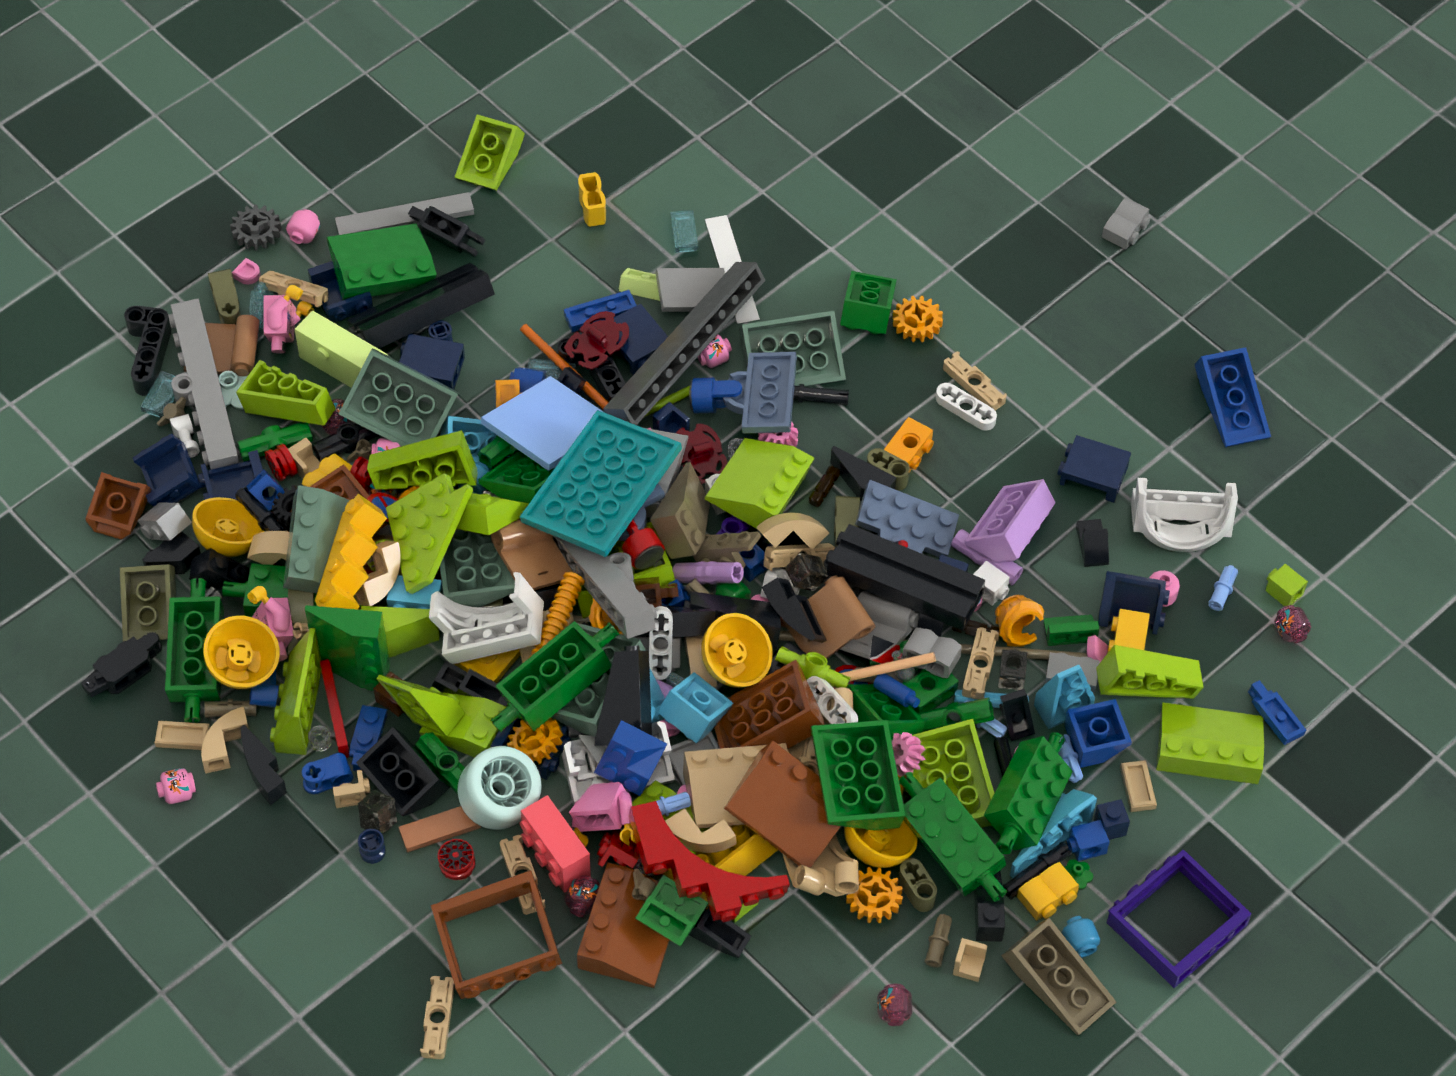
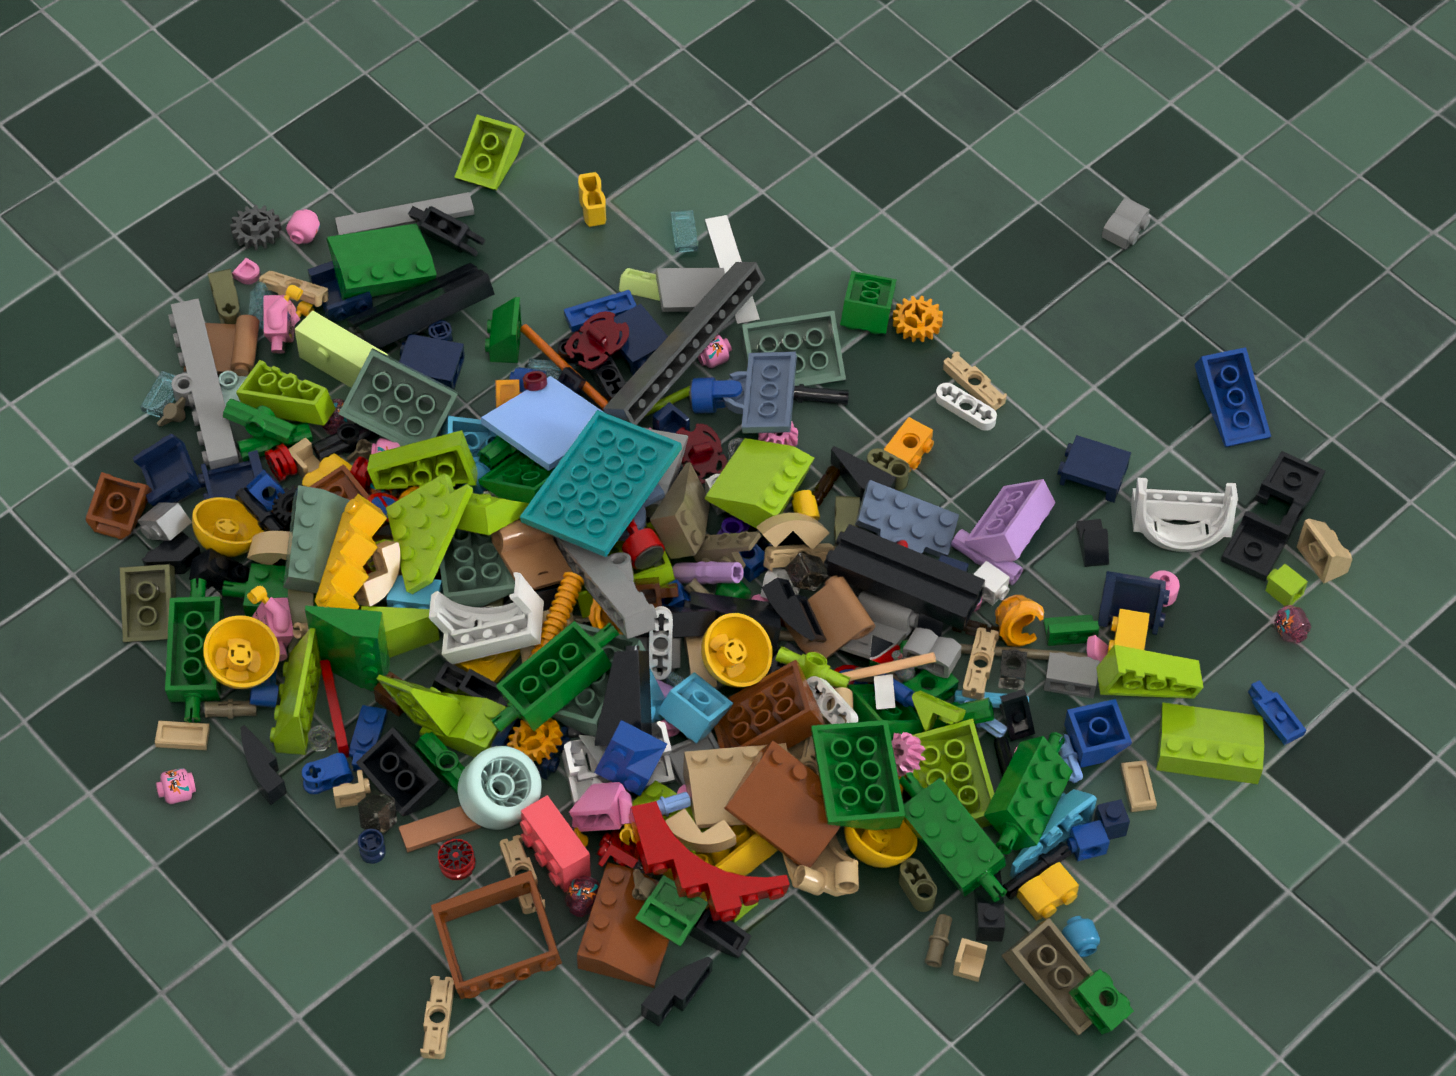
black hinge [81,632,162,698] -> none
black beam [124,306,172,396] -> none
white leg [170,414,200,458] -> none
tan brick [201,707,249,774] -> none
light orange gear [846,867,903,923] -> none
clear pink head [877,984,913,1026] -> none
medium azure wedge [1034,665,1095,729] -> none
green plant [1064,859,1093,890] -> none
dark purple window [1106,850,1251,988] -> none
light blue axle [1208,565,1238,611] -> none
none -> green piece [223,398,298,445]
none -> green slope [485,297,522,363]
none -> dark red tile [523,371,548,391]
none -> black slope [641,957,713,1026]
none -> yellow brick [791,490,820,521]
none -> white sticker [874,674,895,710]
none -> lime slope [912,691,966,731]
none -> green brick [1068,969,1134,1035]
none -> black plate [1221,451,1325,581]
none -> tan slope [1297,519,1352,584]

